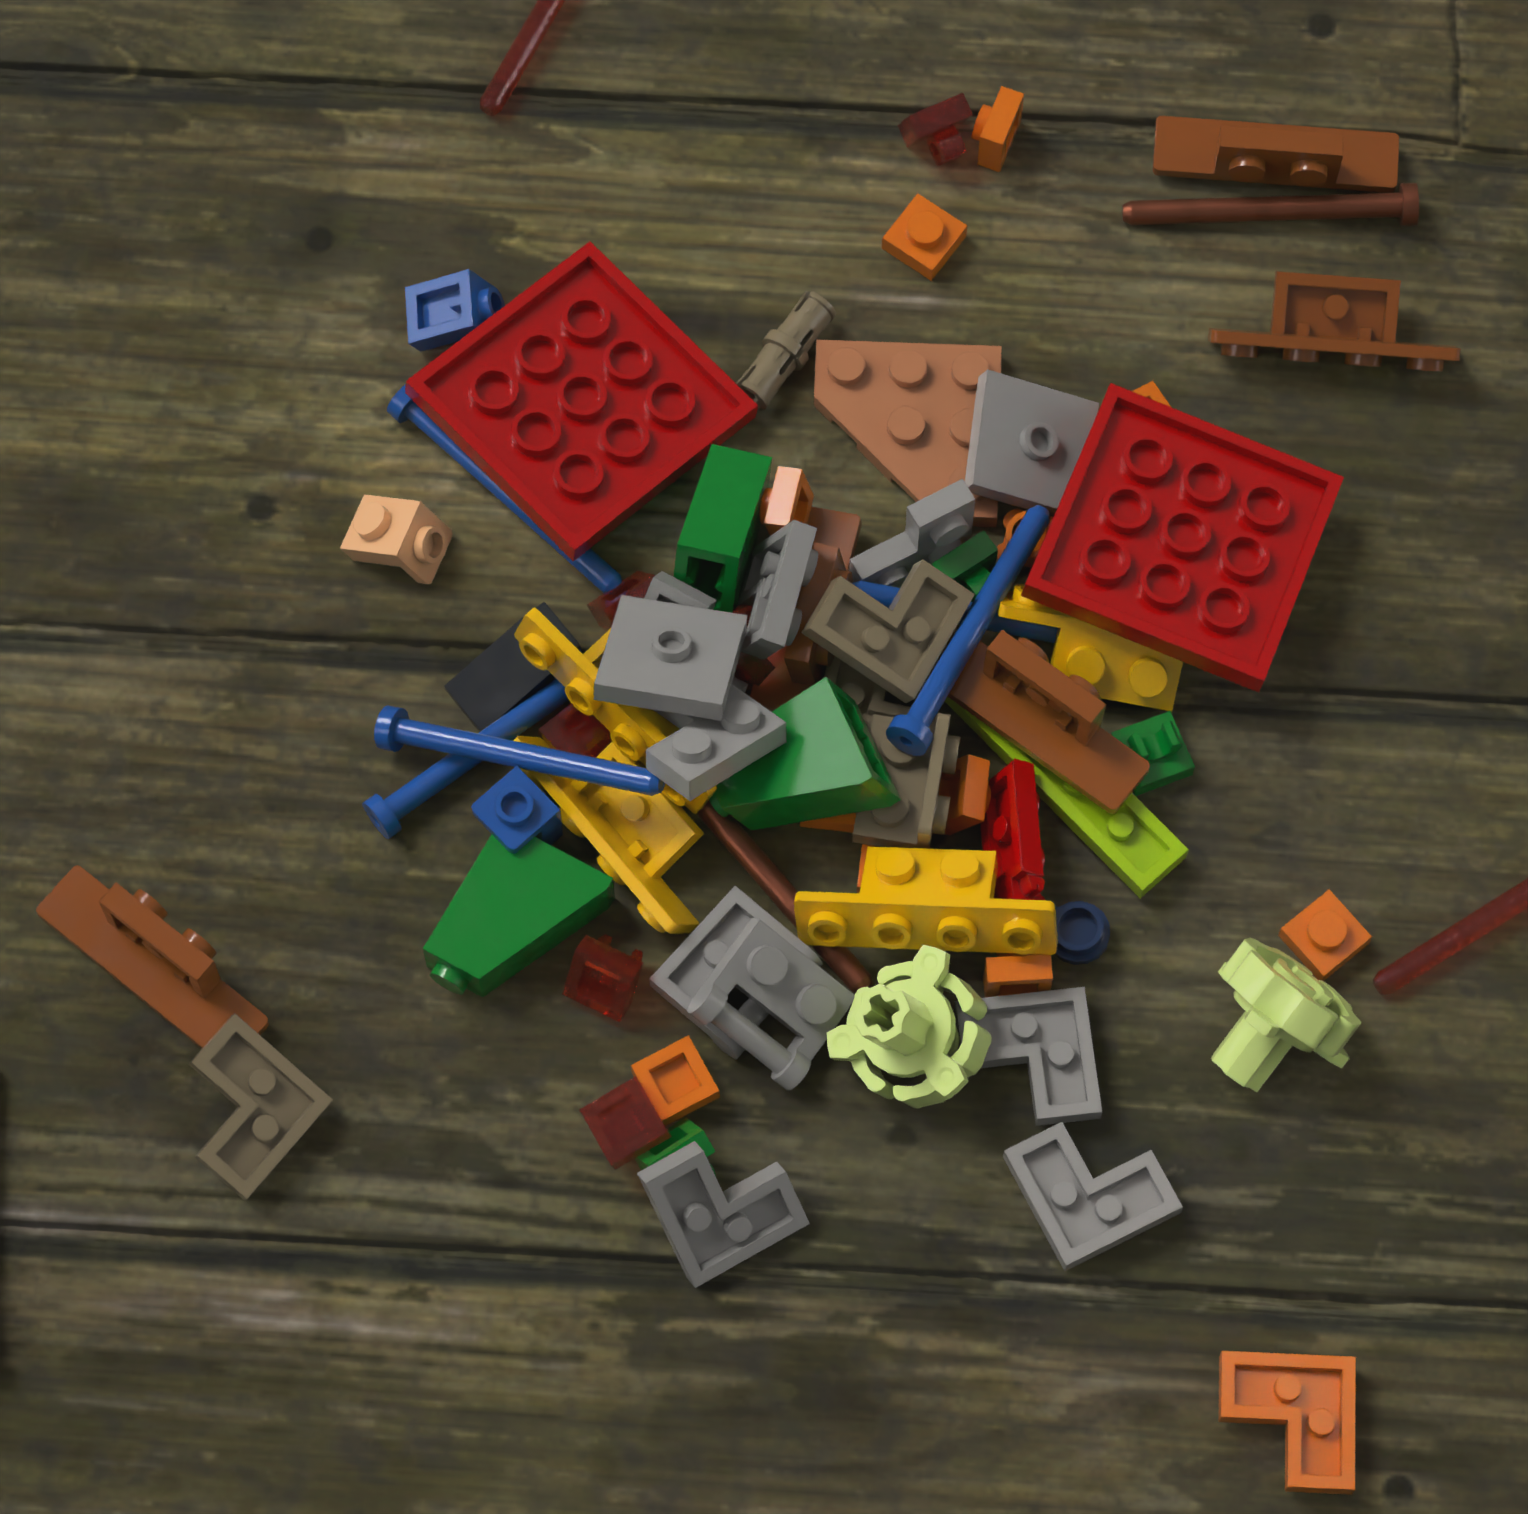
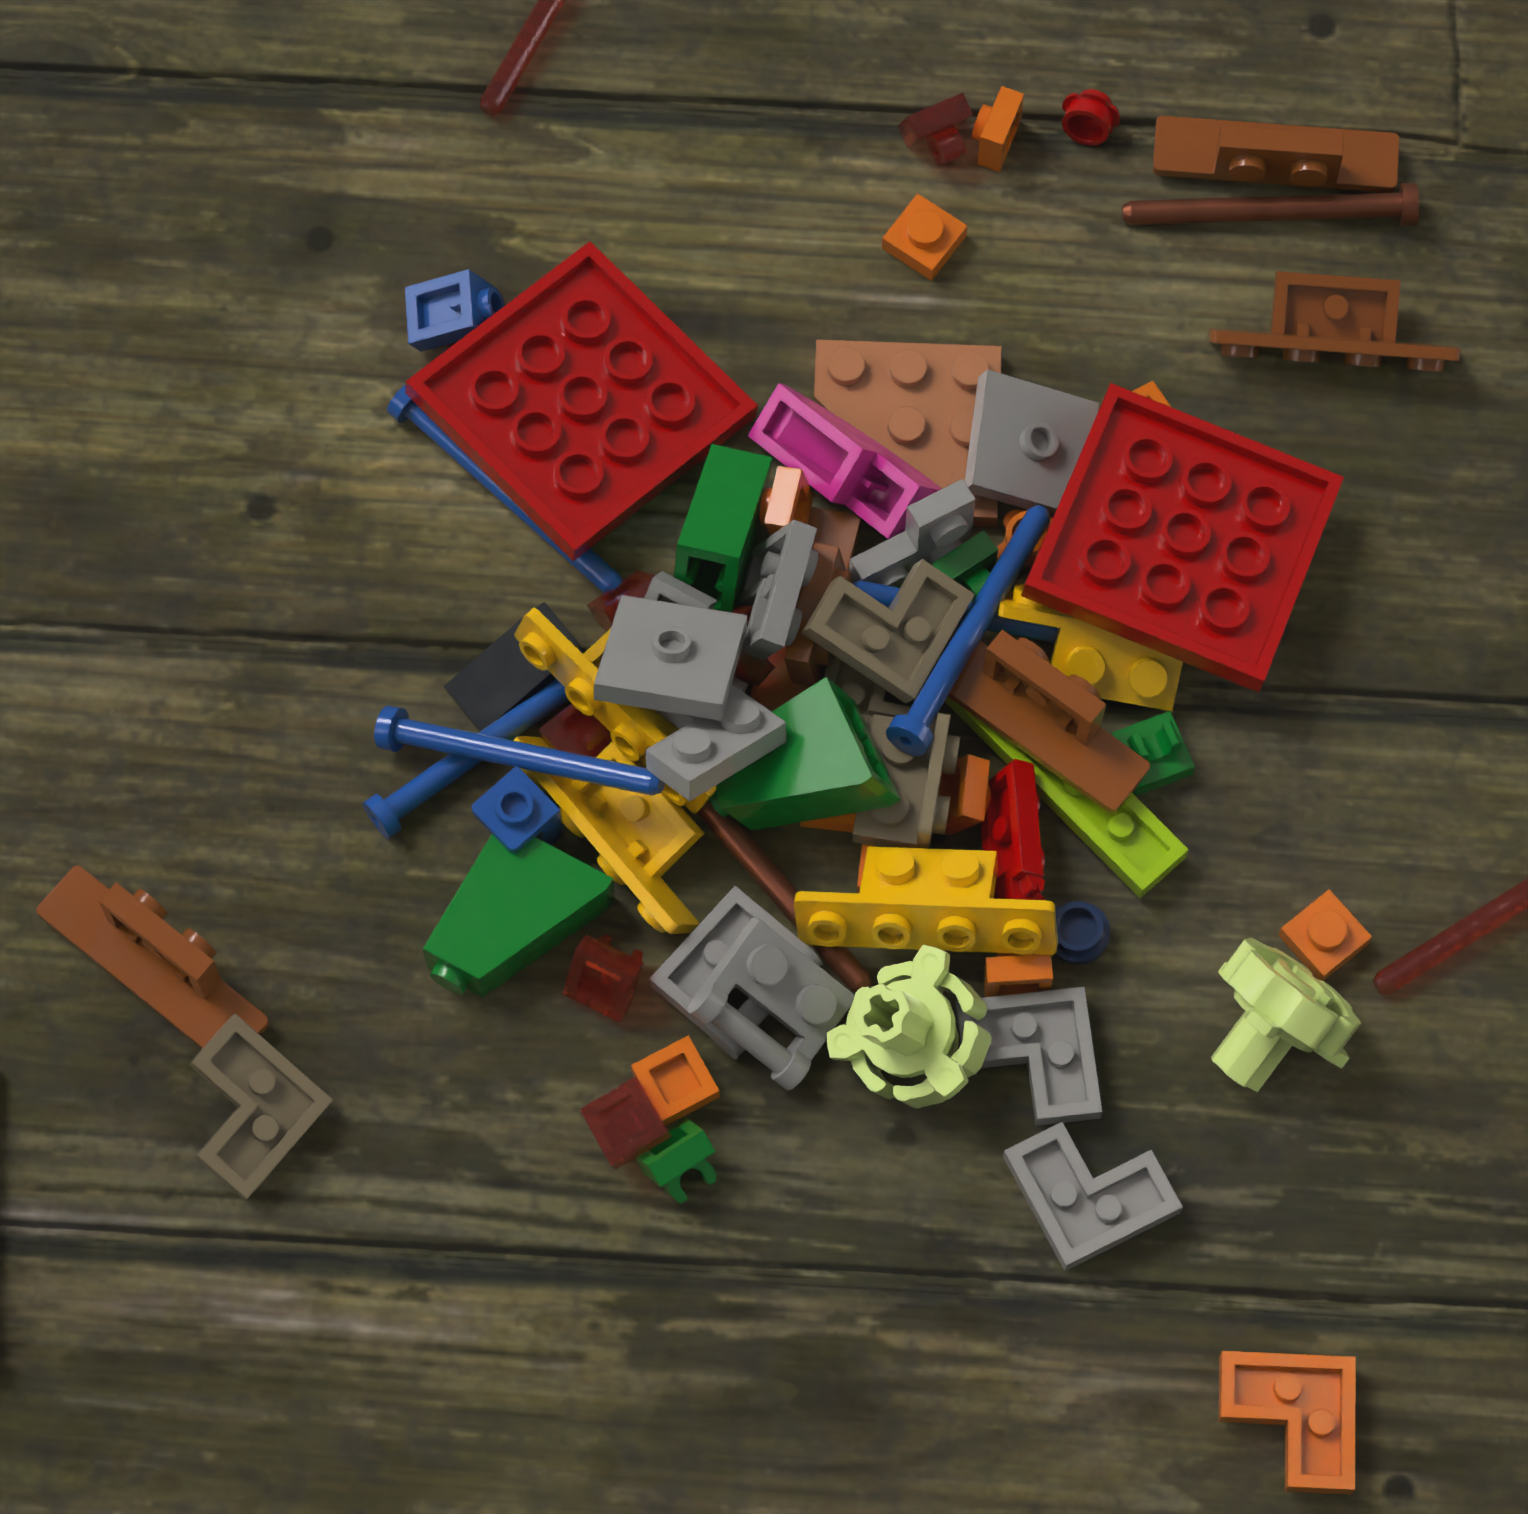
light nougat bracket [340,494,453,584] -> none
light grey plate [637,1141,810,1288] -> none
dark tan pin [736,291,836,410] -> none
none -> dark pink slope [748,383,942,539]
none -> red plate [1062,89,1120,146]

